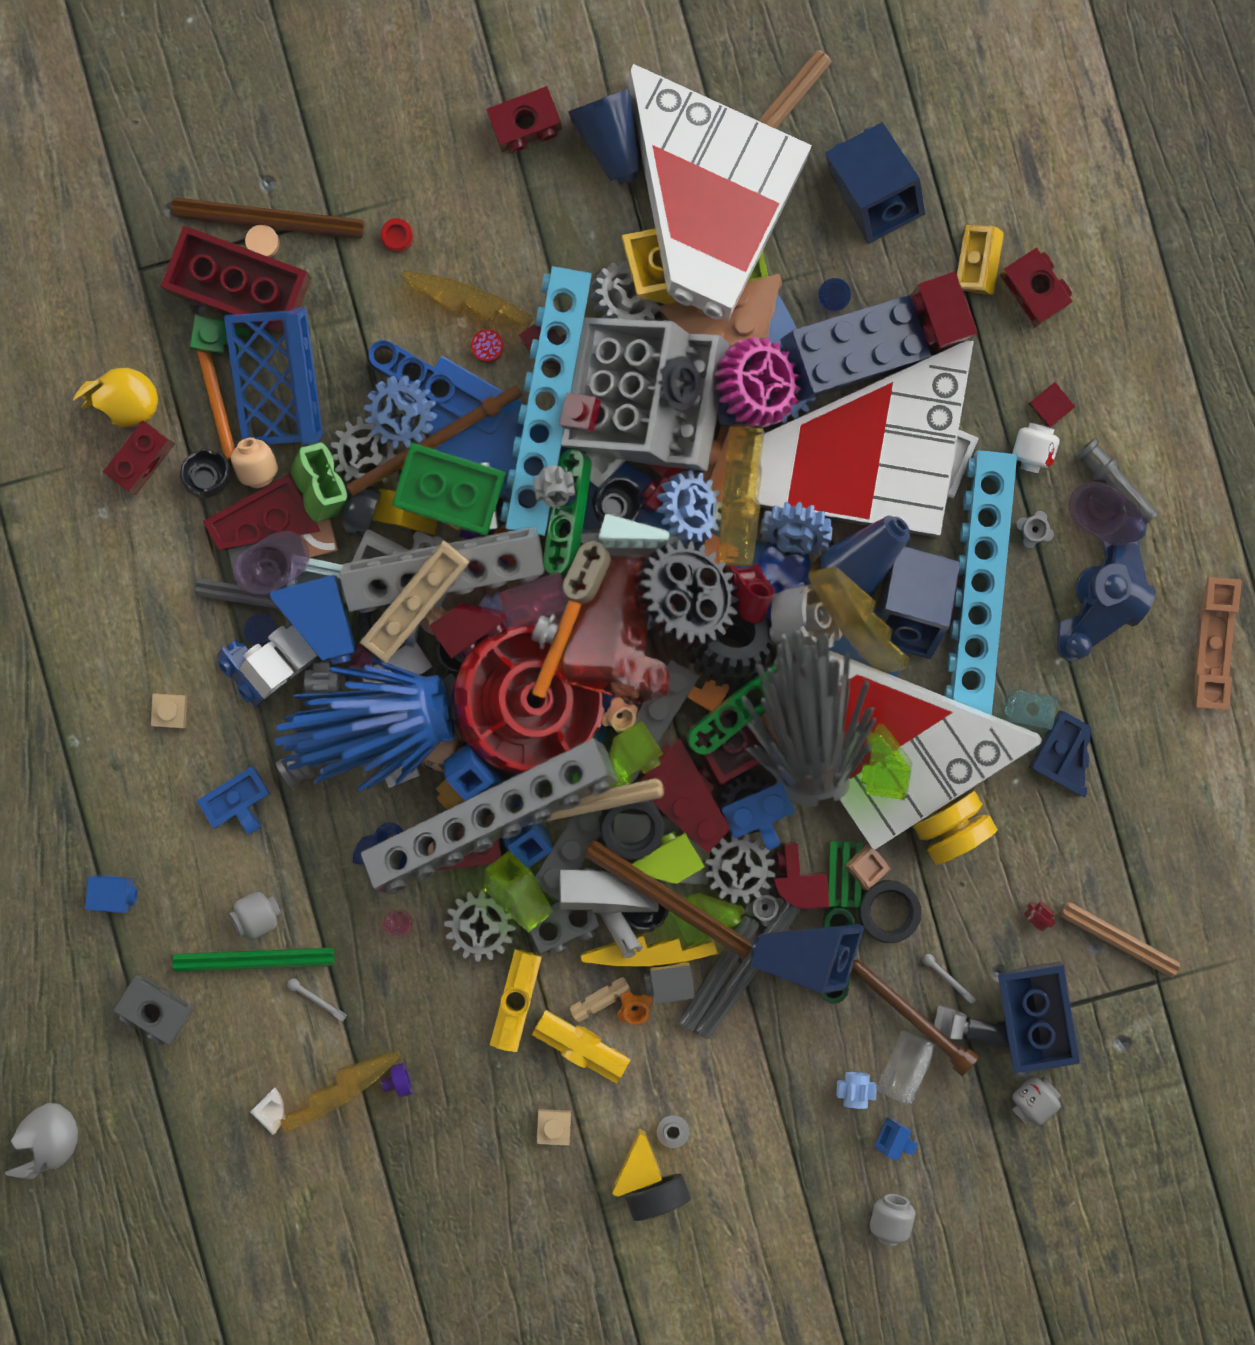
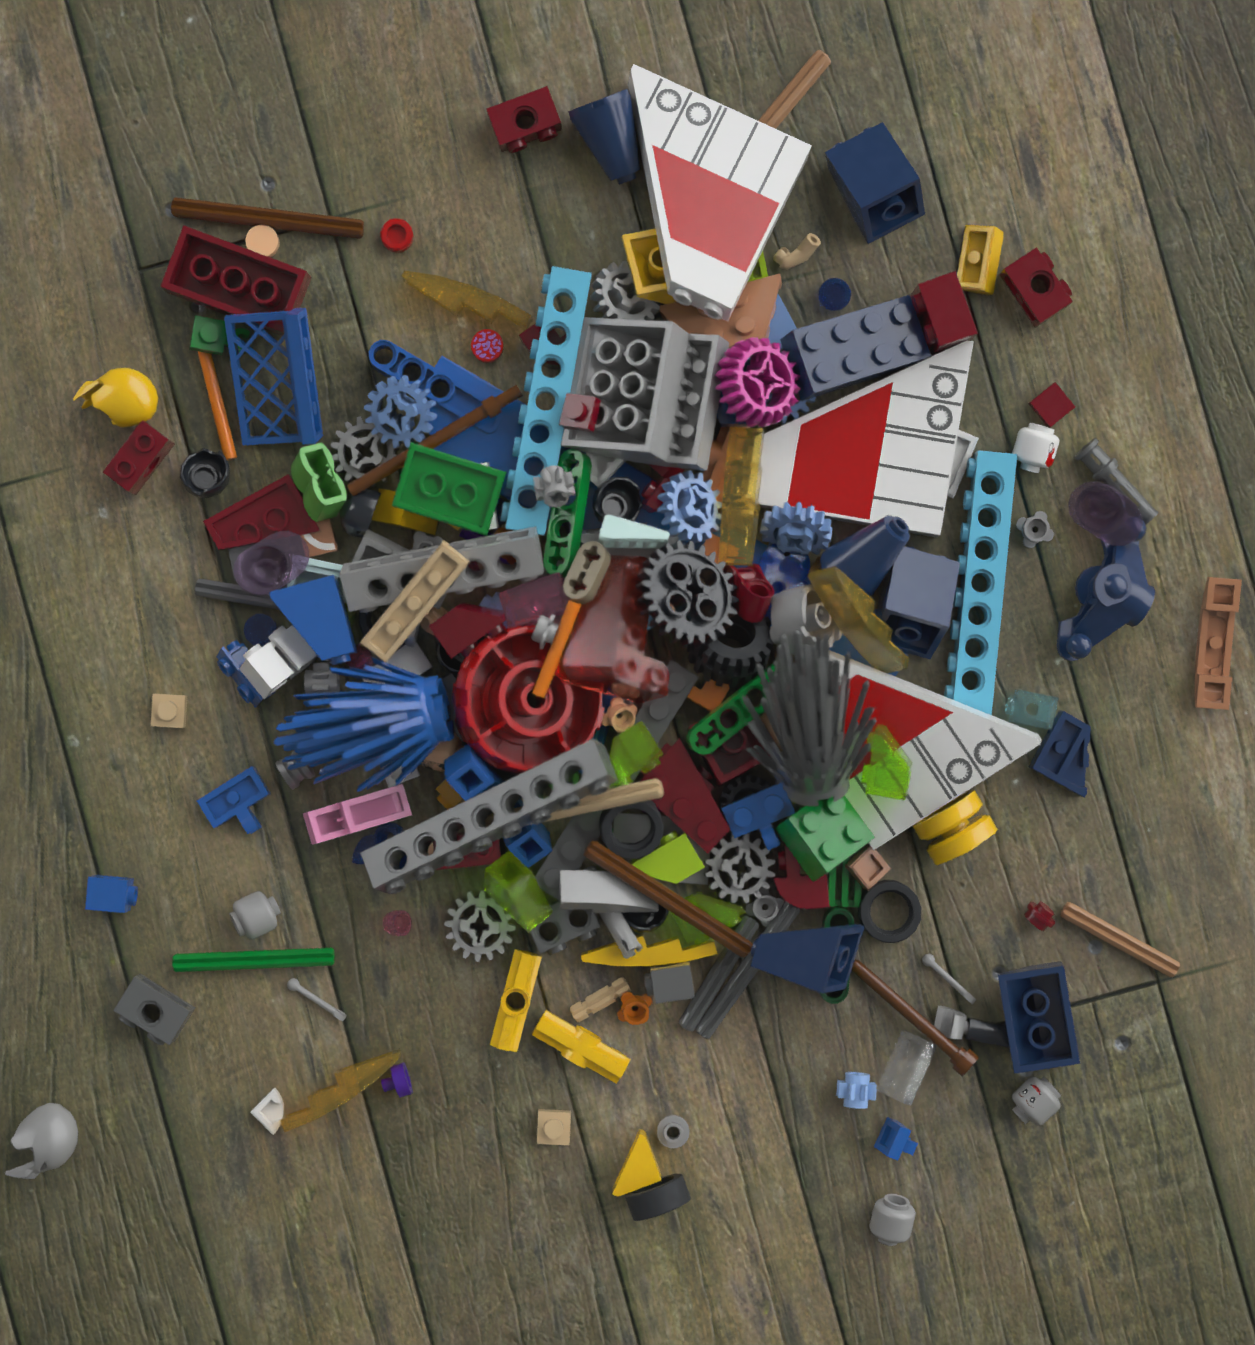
light nougat head [231,438,278,488] -> none
black gear [657,356,700,410] -> none
none -> bright pink slope [303,784,412,845]
none -> tan arm [773,233,821,270]
none -> green brick [774,795,875,882]

